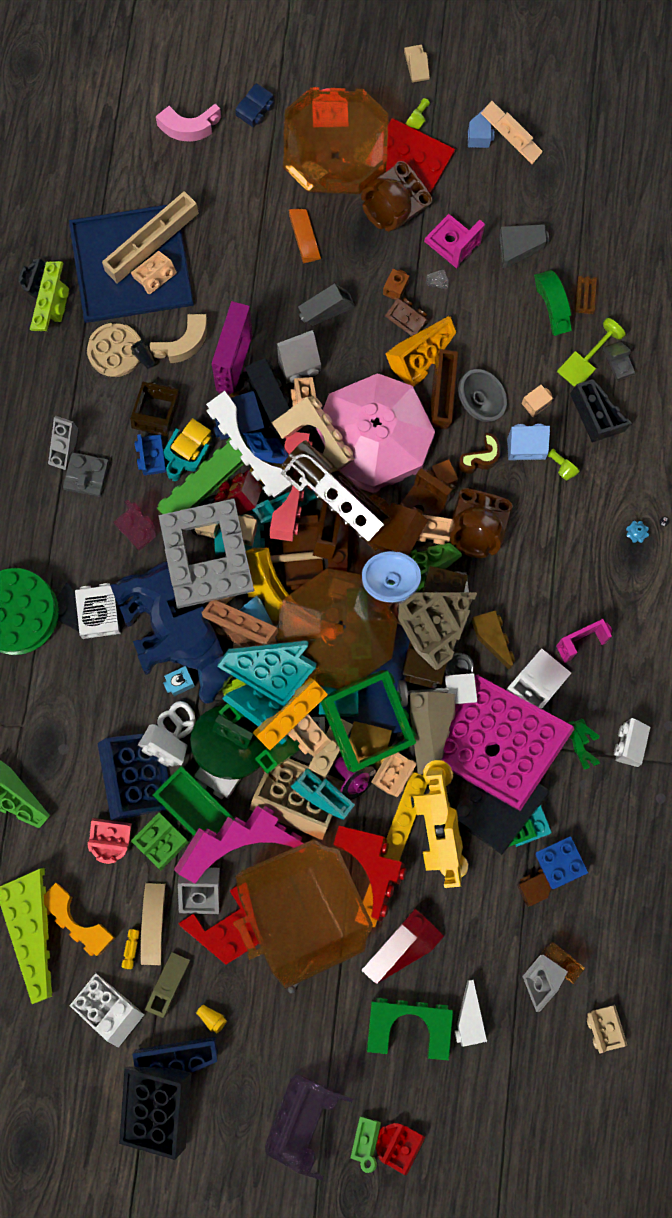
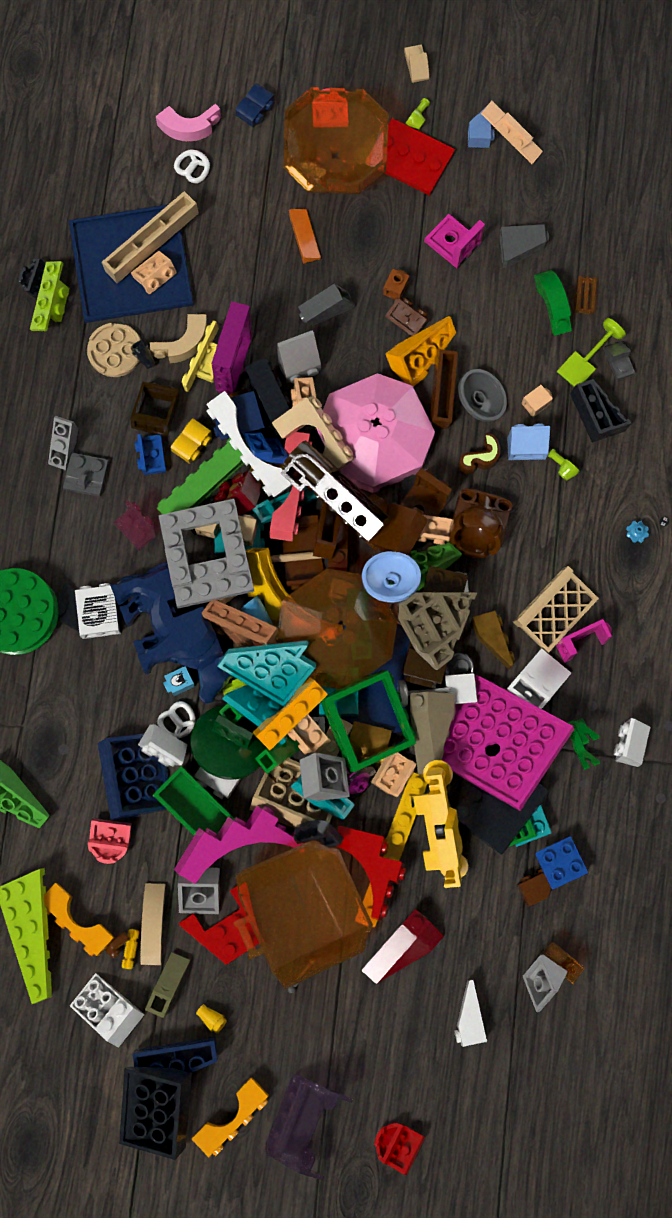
bright green slope [131,813,189,870] -> none
teal piece [164,429,209,481] -> none
bright green hinge [351,1117,381,1173] -> none
reddish brown piece [361,161,432,231] -> none
green arch [366,998,453,1061] -> none
clear slope [426,270,449,289] -> none
dark orange brick [431,459,458,489] -> none
tan bracket [587,1005,627,1054] -> none
none -> reddish brown arm [106,932,130,958]
none -> white piece [174,150,210,183]
none -> light yellow bracket [182,320,219,392]
none -> light orange arch [192,1077,269,1157]
none -> black slope [294,820,344,852]
none -> light grey slope [300,753,349,801]
none -> tan fence [513,566,599,653]

